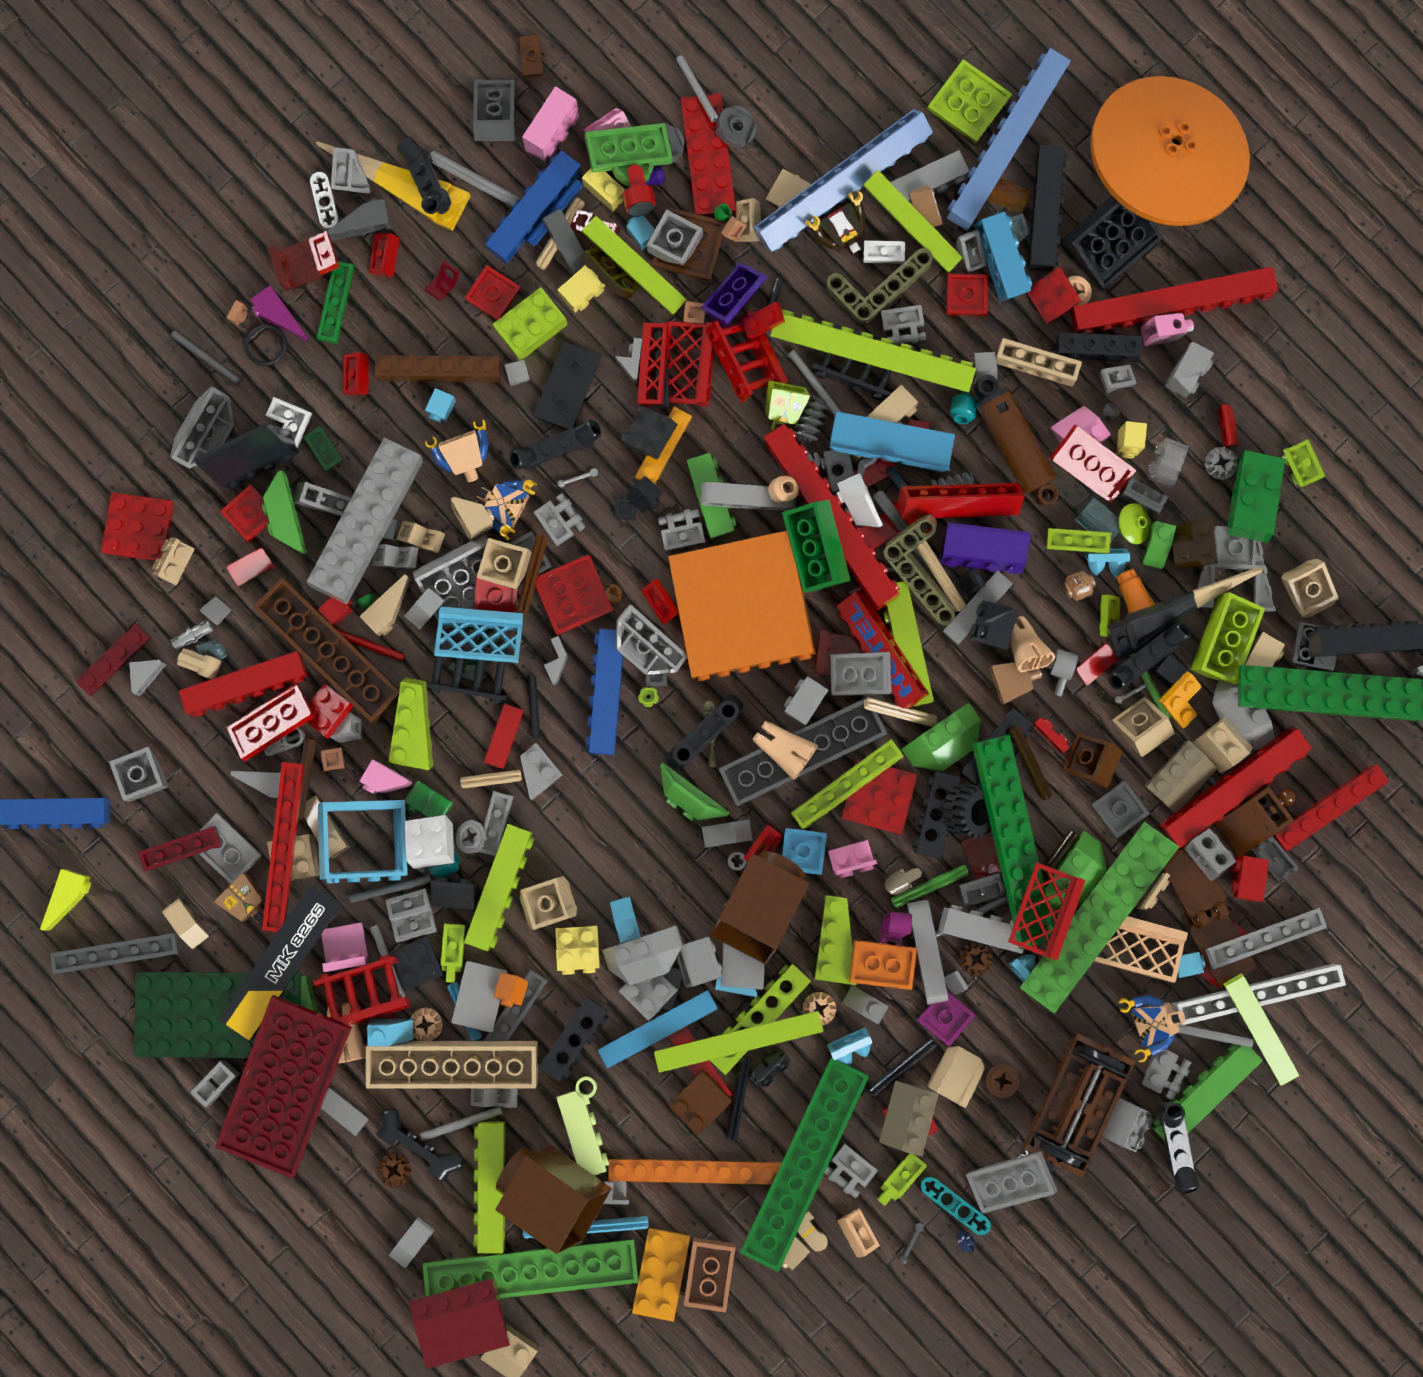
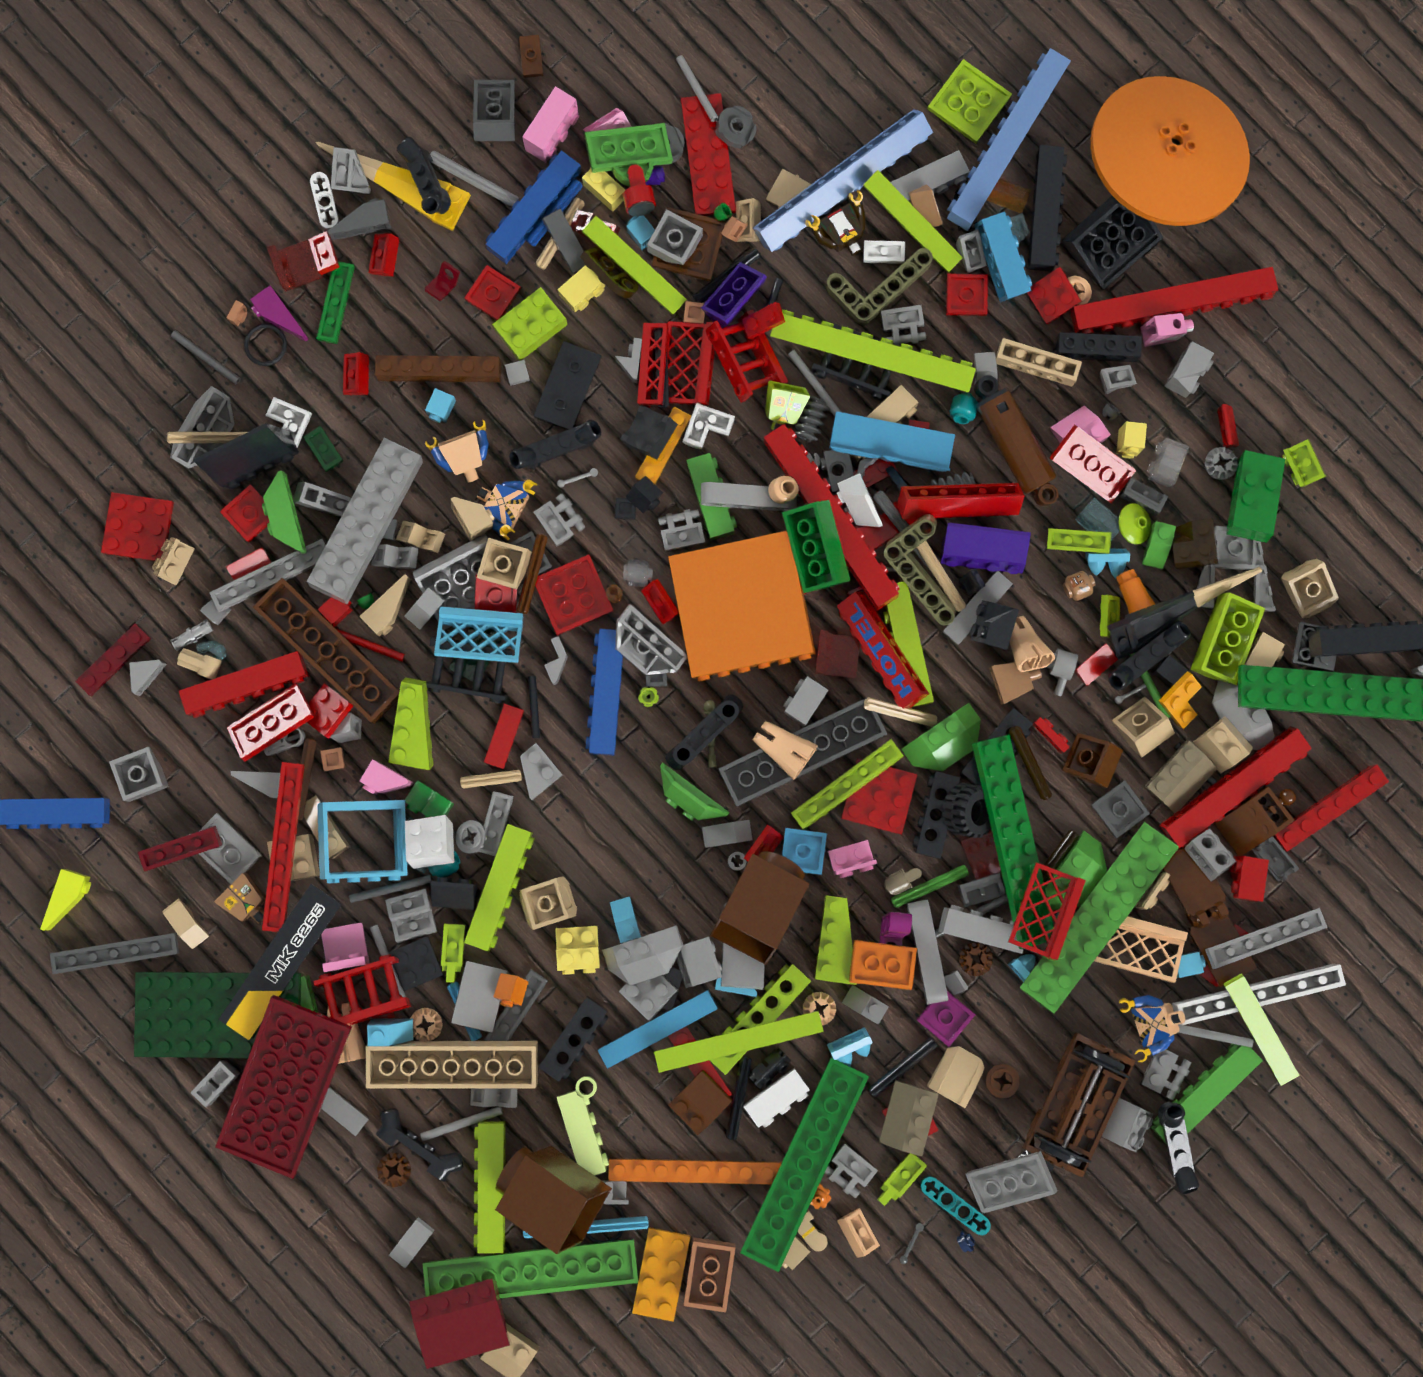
light grey tile [830,652,892,696] -> none
none -> tan axle [167,432,247,443]
none -> light grey plate [209,539,326,612]
none -> clear head [623,559,653,587]
none -> white brick [683,403,735,449]
none -> black axle [693,248,760,303]
none -> white brick [743,1068,810,1128]
none -> orange plant [810,1184,831,1209]

